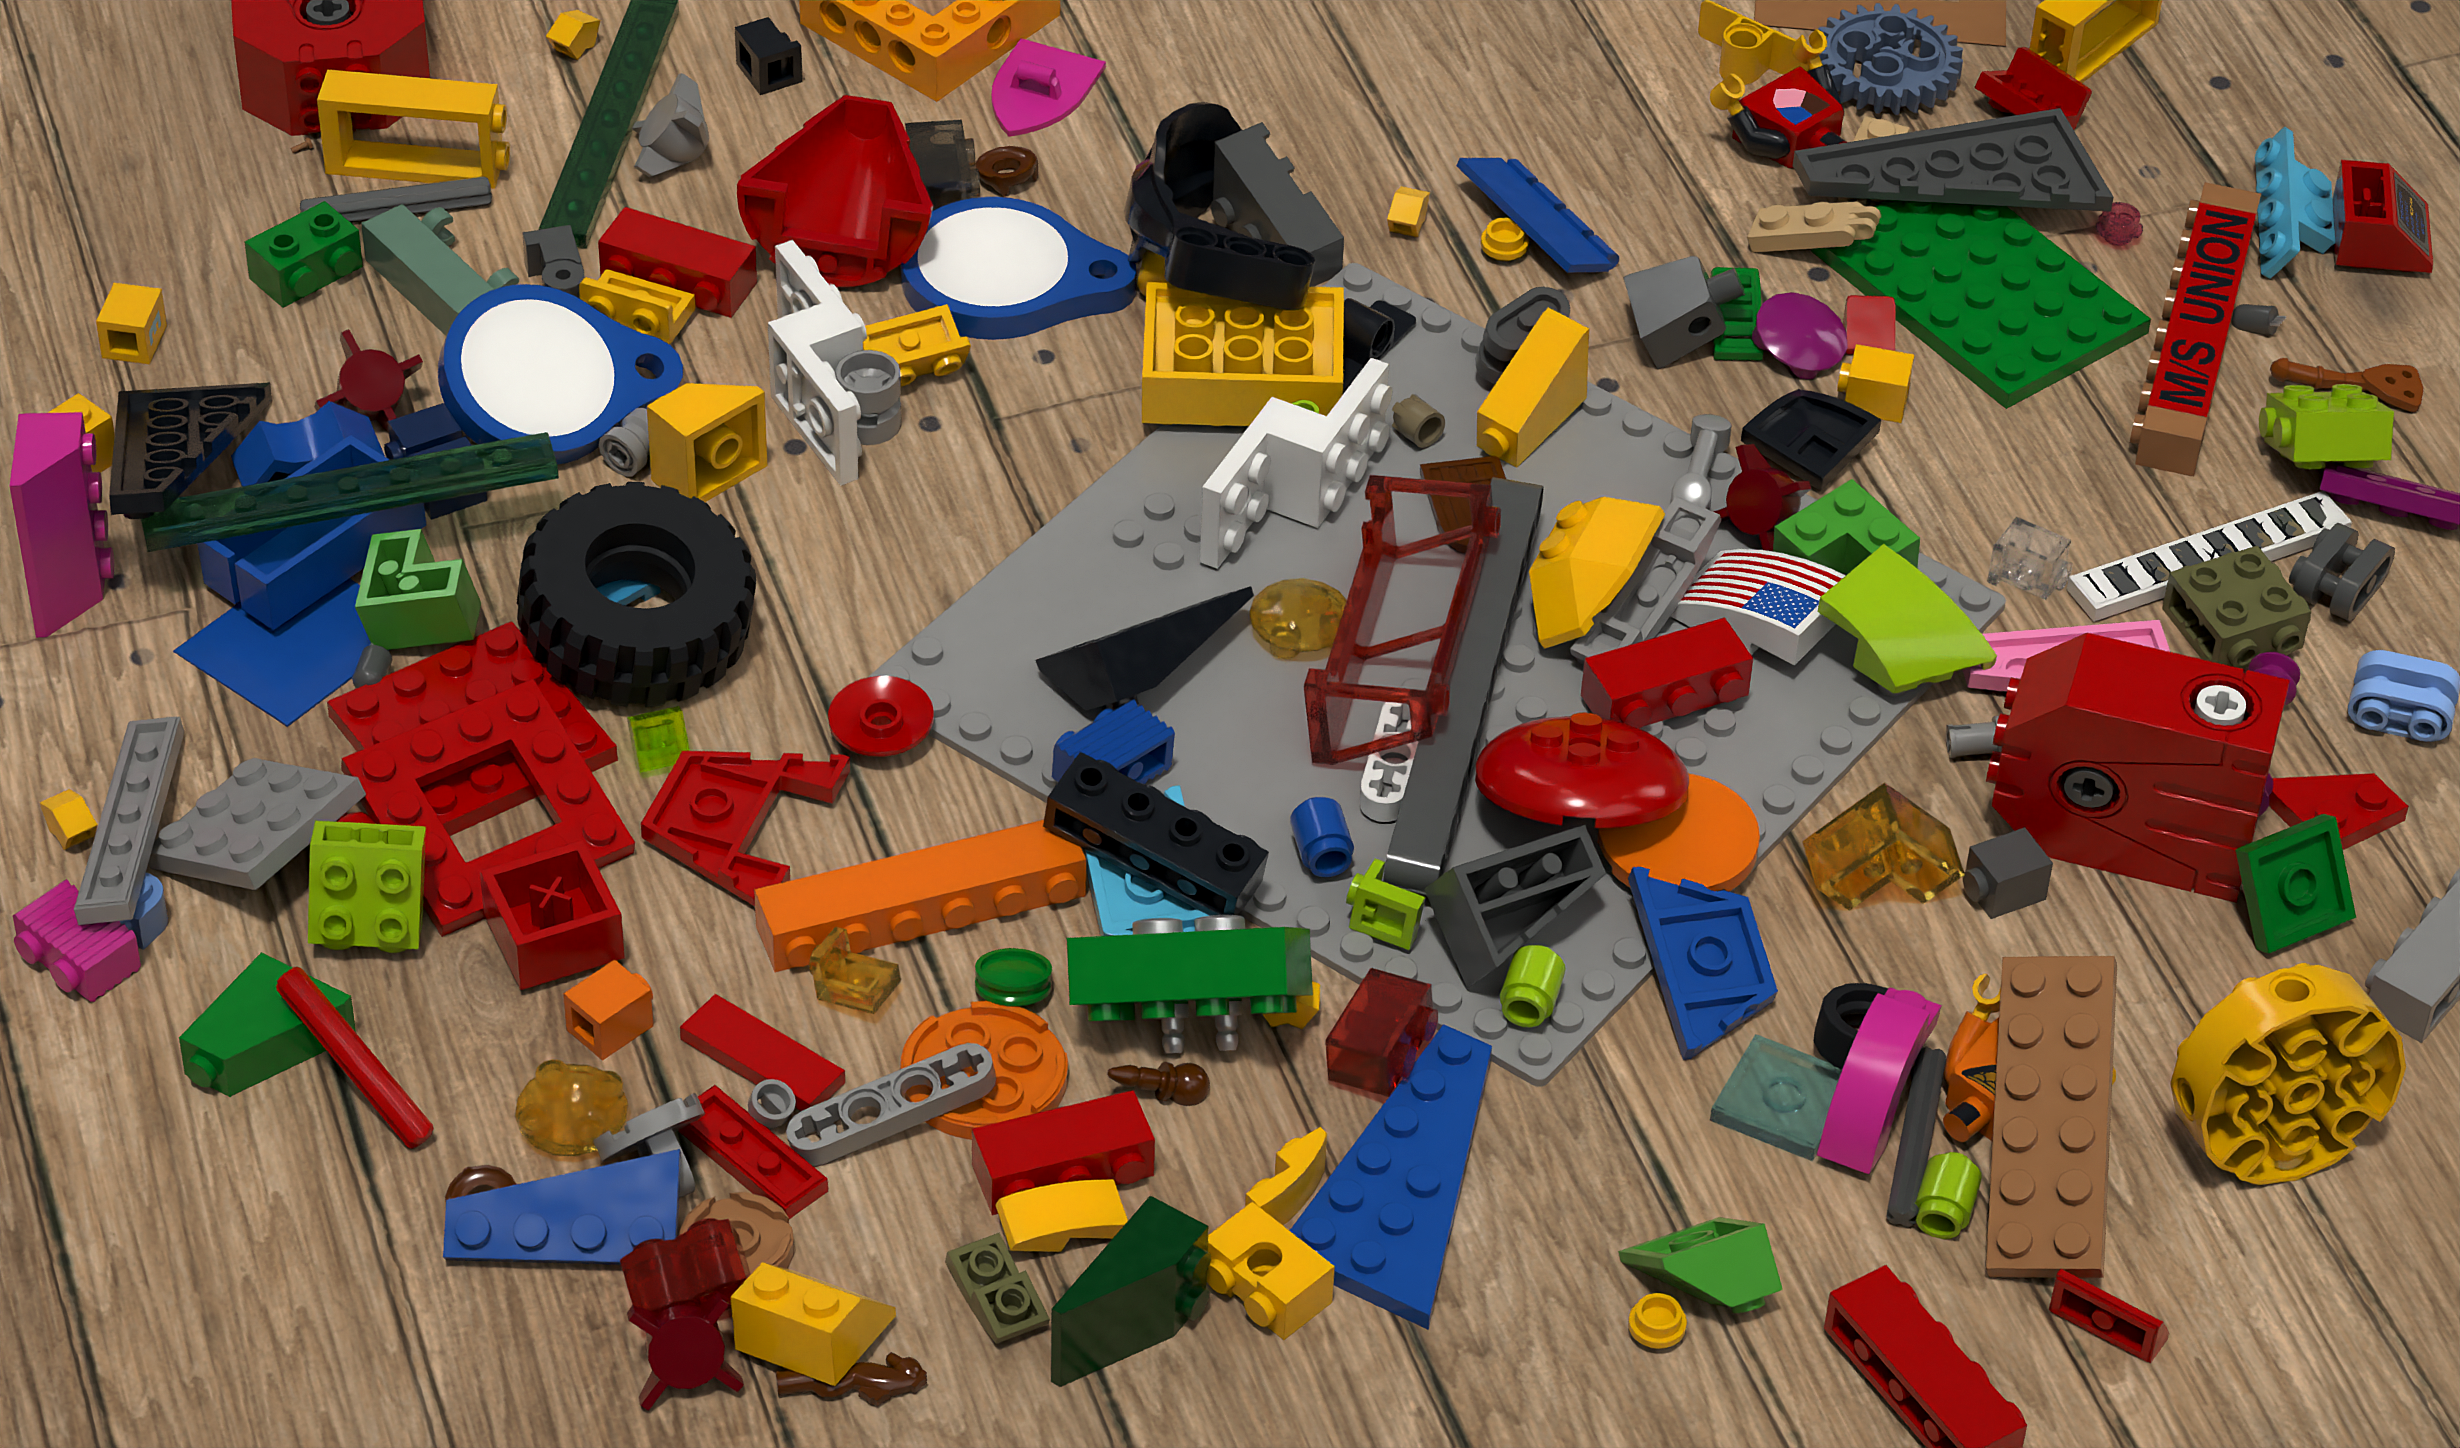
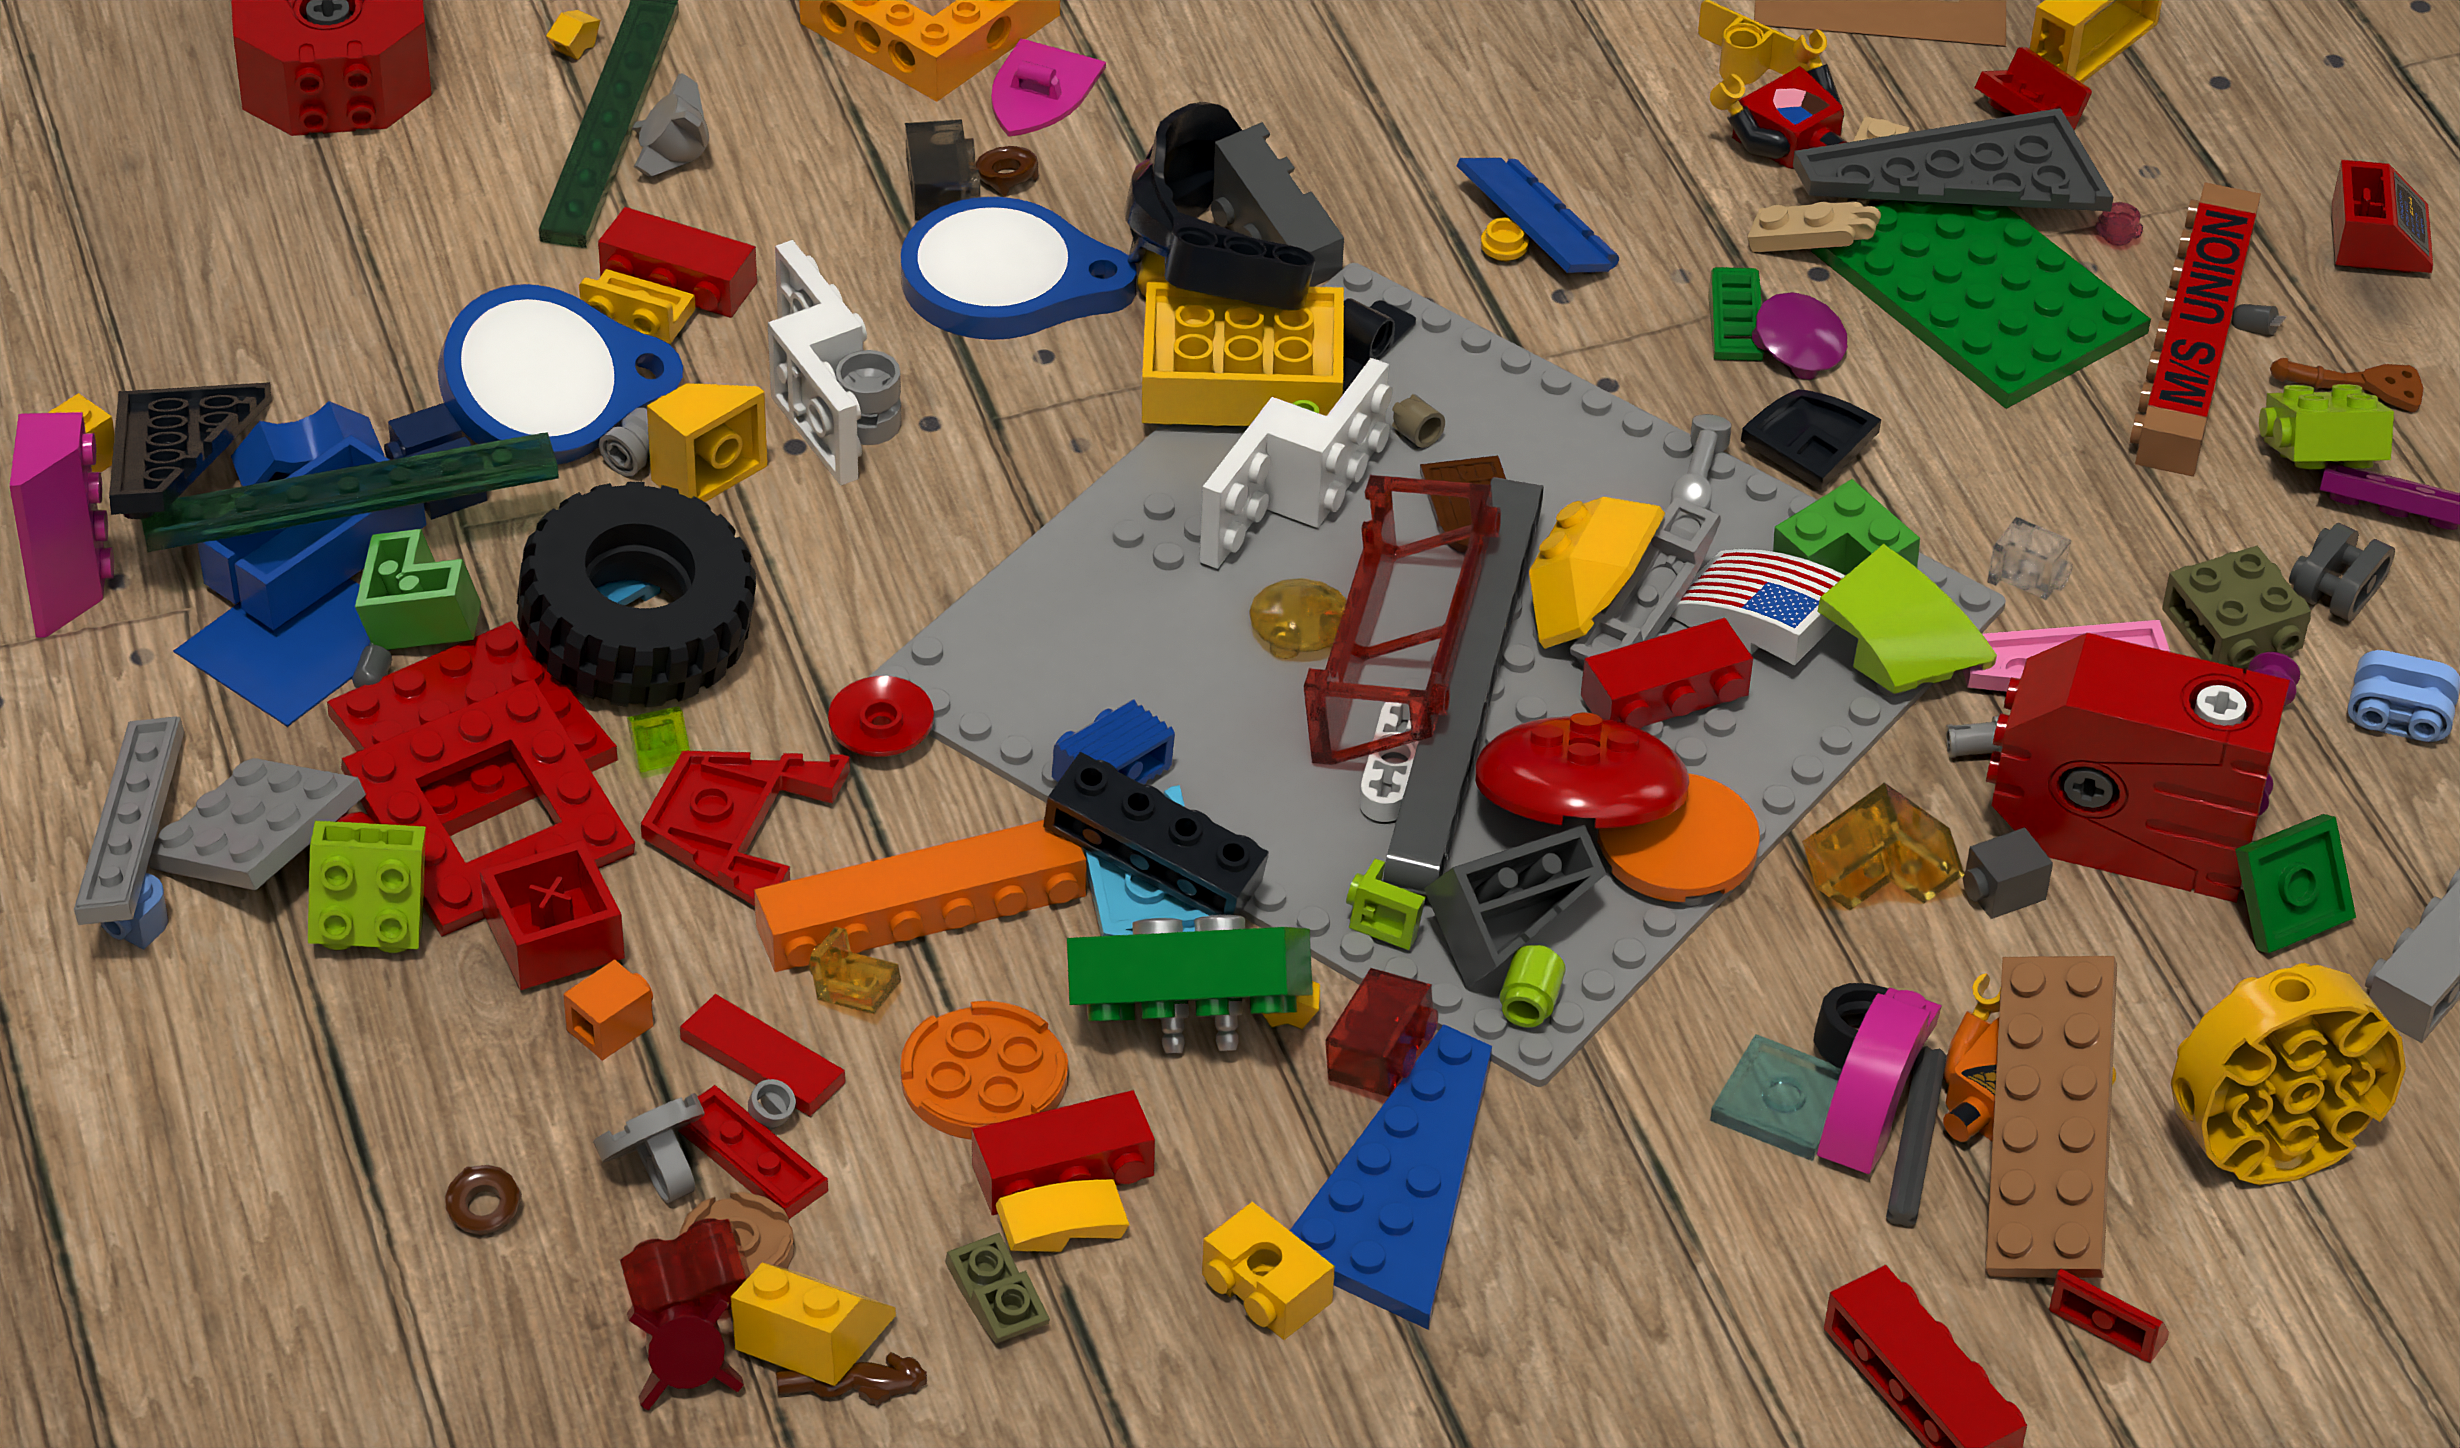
dark pink brick [13,879,141,1002] -> none
yellow piece [39,789,98,850] -> none
yellow brick [96,283,167,364] -> none
green slope [179,952,356,1097] -> none
green brick [244,201,363,308] -> none
red axle [276,967,434,1149] -> none
medium nougat piece [291,138,313,153] -> none
dark grey axle [300,176,492,222] -> none
dark red piece [314,329,423,433] -> none
yellow window [317,70,510,189] -> none
sand green brick [361,204,519,337] -> none
blue wing [443,1149,681,1266] -> none
clear yellow dish [515,1059,628,1156] -> none
dark grey leg [522,225,584,299] -> none
black brick [735,17,802,95] -> none
red cone [737,95,933,287] -> none
light grey beam [786,1043,997,1166] -> none
yellow bracket [863,304,971,387] -> none
green piece [975,948,1052,1006] -> none
black wedge [1035,586,1254,710] -> none
dark green slope [1051,1195,1211,1387] -> none
reddish brown bar [1107,1062,1210,1106] -> none
yellow slope [1245,1127,1327,1226] -> none
blue brick [1290,797,1354,877] -> none
yellow piece [1387,186,1430,237] -> none
dark grey brick [1475,286,1570,384] -> none
yellow slope [1477,307,1589,468] -> none
bright green slope [1618,1217,1783,1313] -> none
dark grey torso [1623,256,1745,369] -> none
blue wing [1628,867,1778,1060] -> none
yellow plate [1628,1293,1687,1349] -> none
dark red piece [1714,444,1811,552] -> none
sand blue gear [1818,3,1963,115] -> none
yellow brick [1837,344,1914,423] -> none
red slope [1843,295,1896,355] -> none
lime brick [1915,1152,1982,1239] -> none
tile [2067,491,2352,622] -> none
medium azure bracket [2255,127,2335,279] -> none
red wing [2269,773,2409,850] -> none

